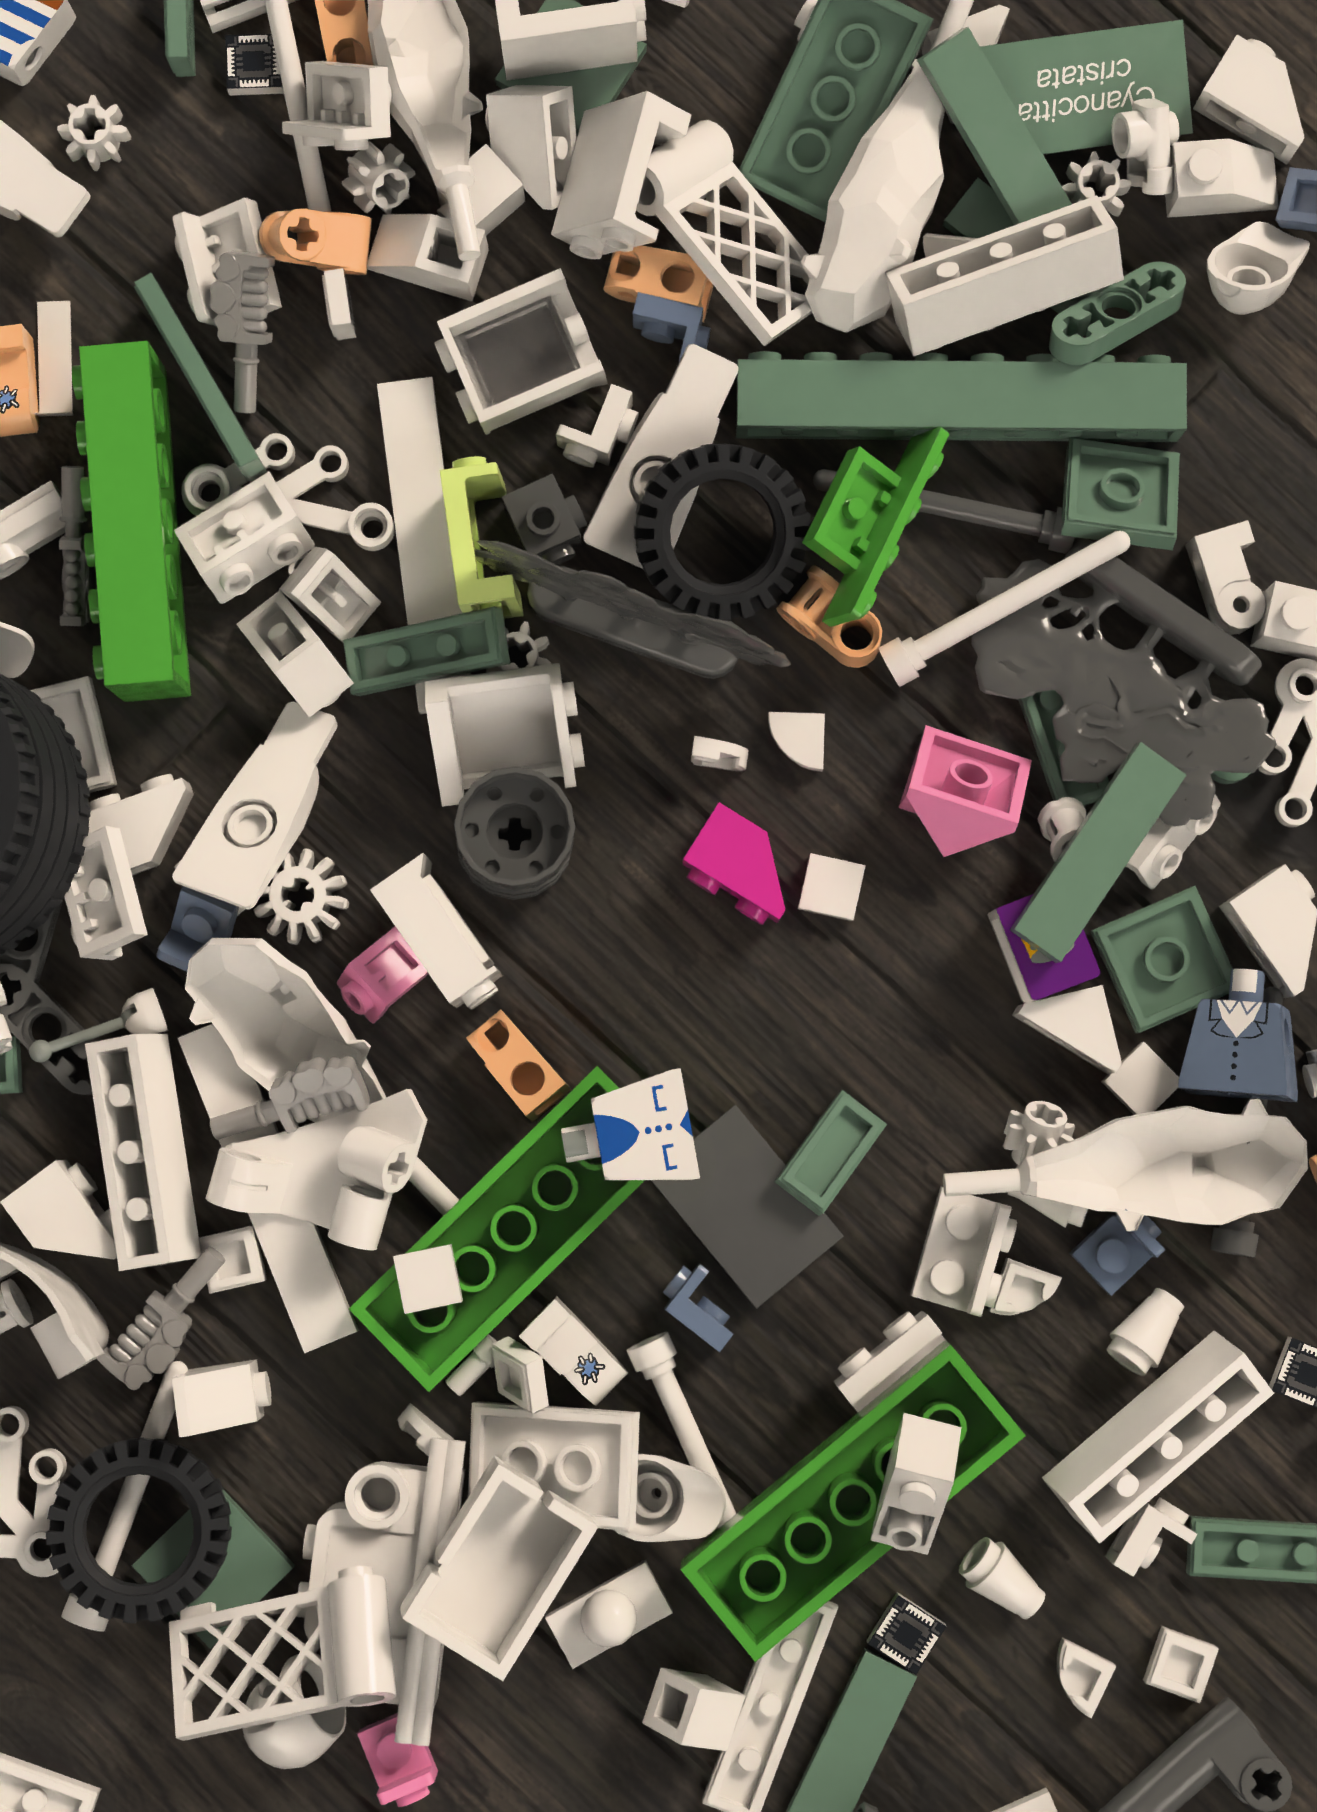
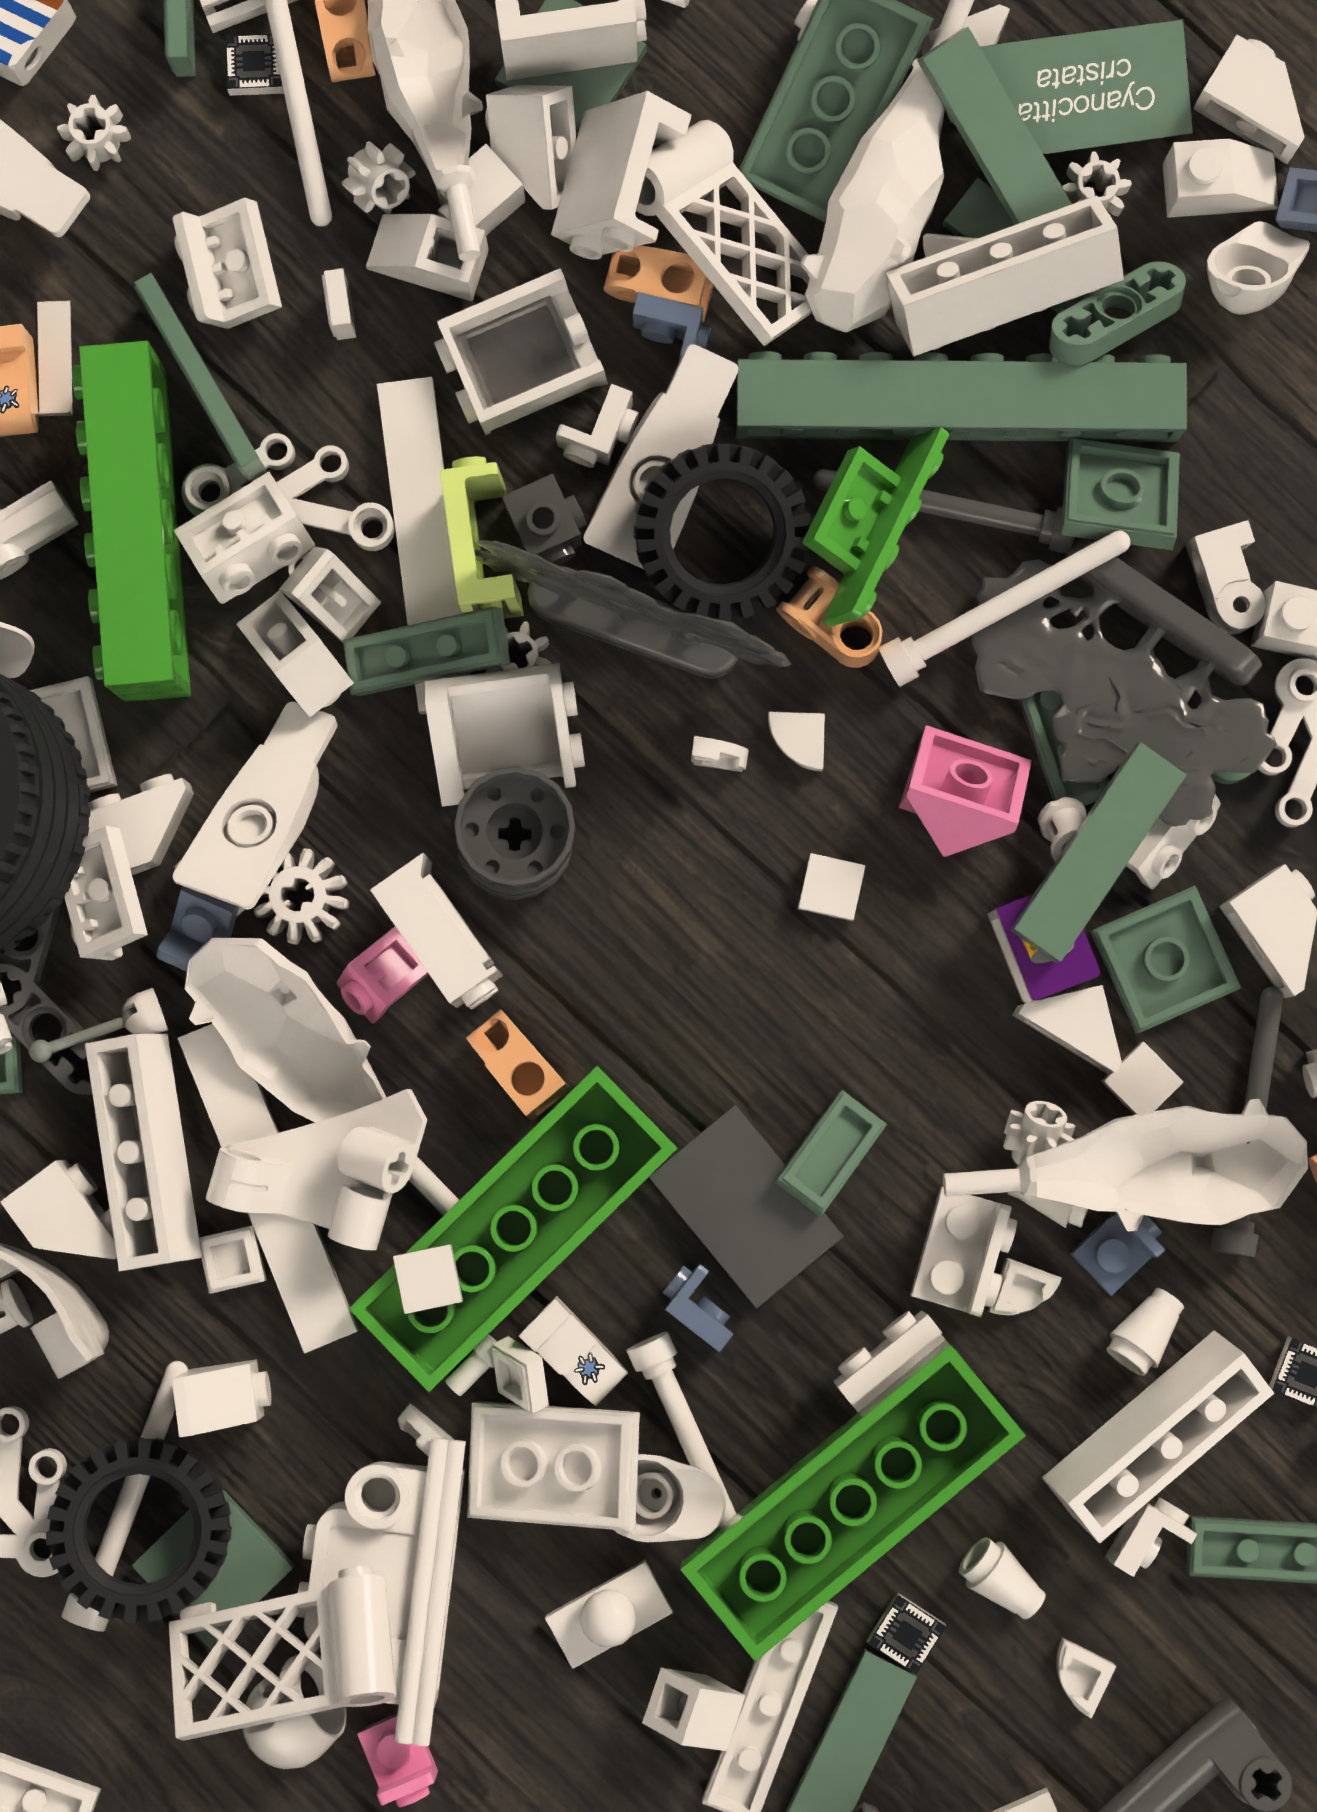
light grey piece [59,466,93,626] -> none
light grey piece [97,1247,226,1390] -> none
light grey piece [210,251,275,413] -> none
light grey piece [210,1056,370,1140] -> none
light nougat piece [259,208,372,275] -> none
white bracket [282,61,392,151] -> none
white piece [400,1456,598,1681] -> none
white torso [561,1068,700,1180] -> none
dark pink slope [682,802,785,925] -> none
white slope [870,1413,962,1555] -> none
white plate [1111,99,1179,195] -> none
white tile [1143,1626,1219,1703] -> none
sand blue torso [1178,969,1298,1102] -> none

